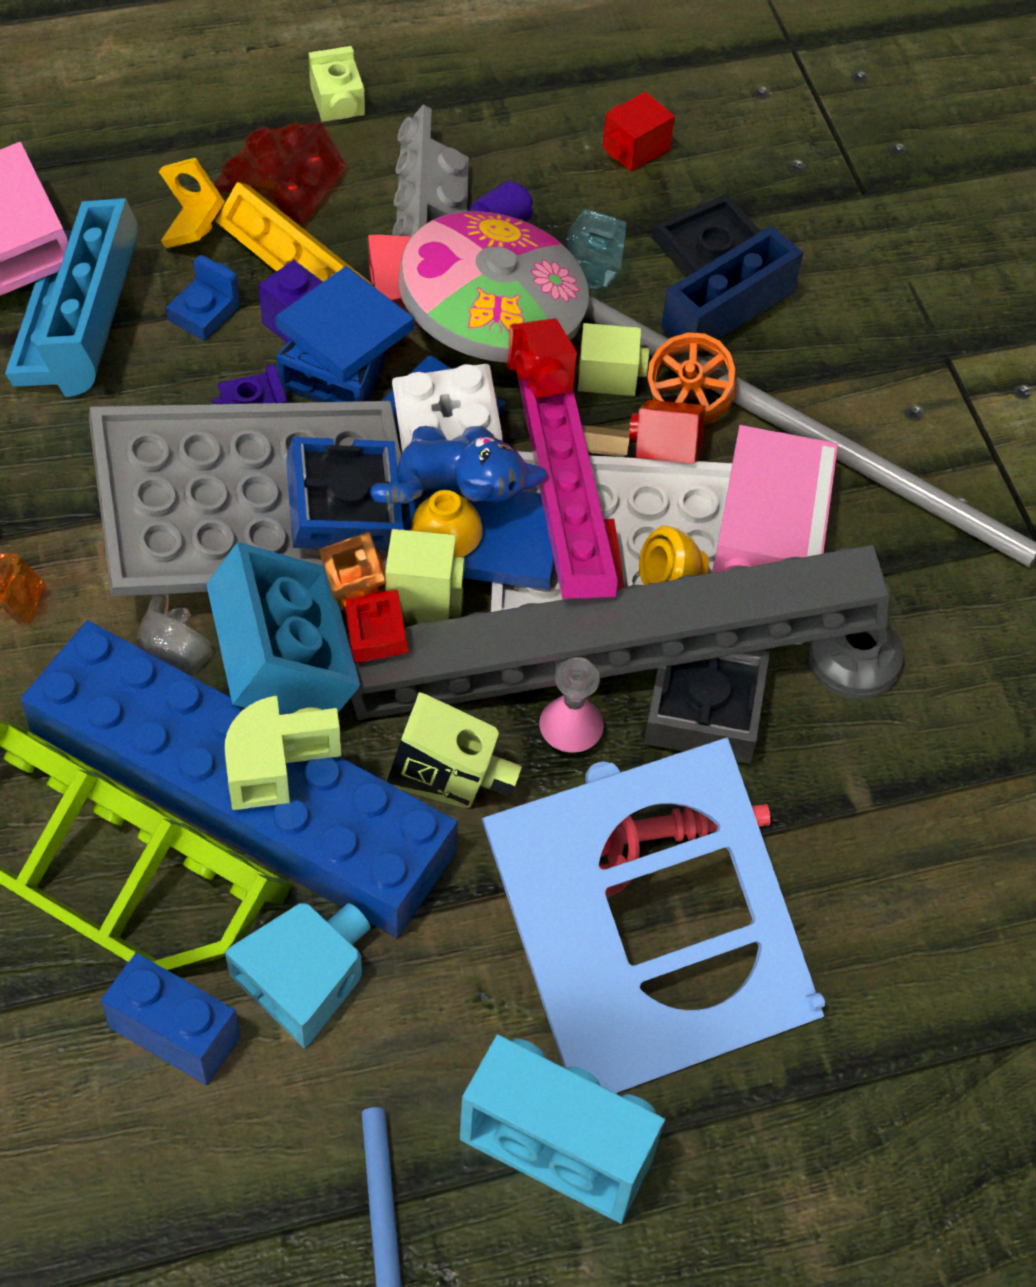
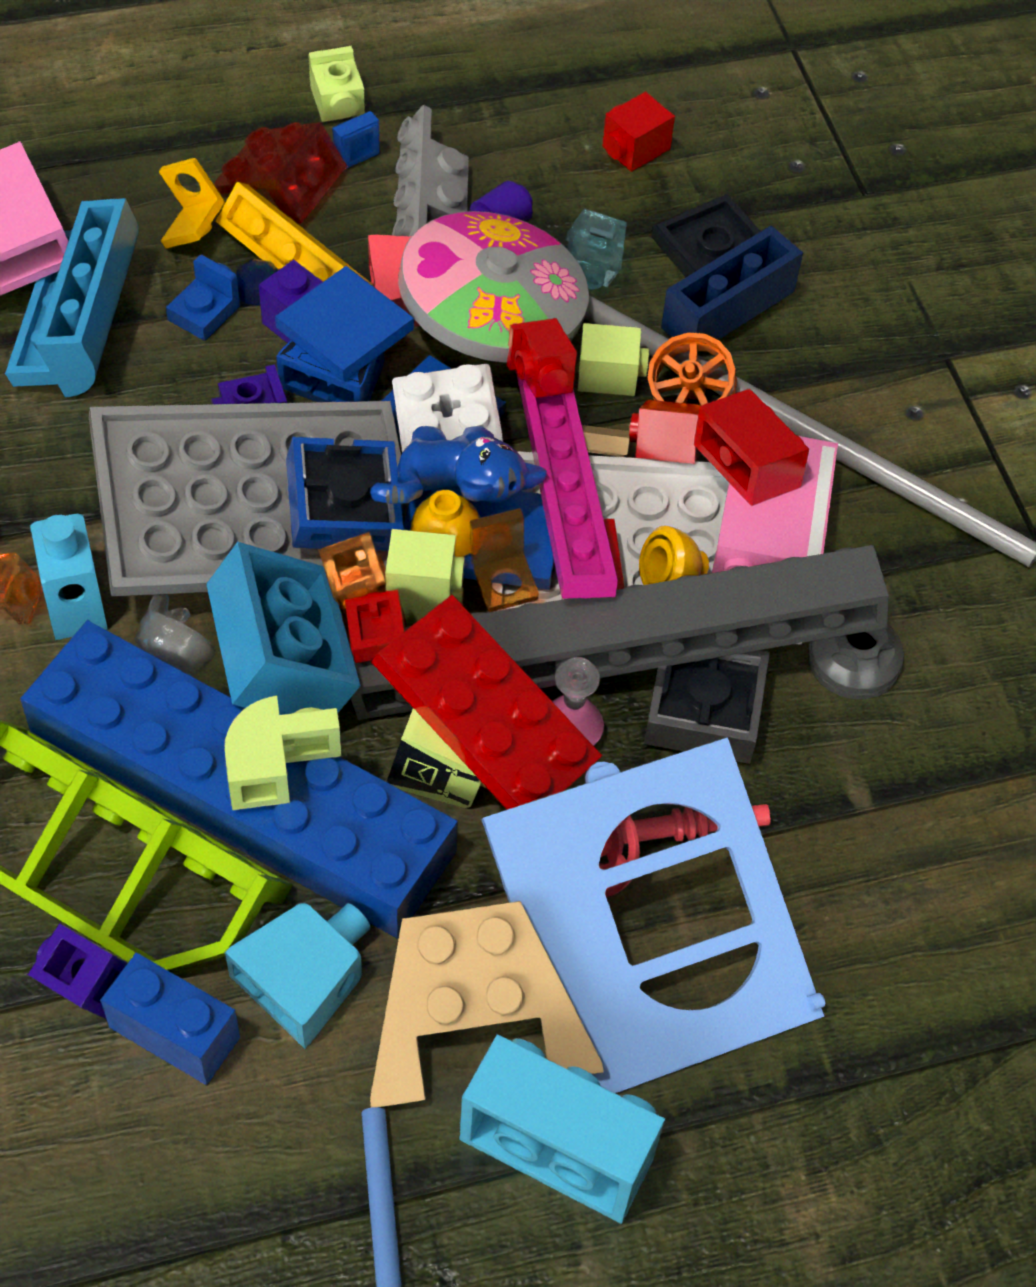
none -> dark purple brick [28,923,128,1019]
none -> medium azure torso [30,513,108,640]
none -> clear blue tile [236,259,279,305]
none -> blue tile [332,111,380,170]
none -> tan wing [370,901,604,1108]
none -> red plate [371,595,603,810]
none -> clear orange bracket [469,509,539,612]
none -> red brick [693,389,809,506]

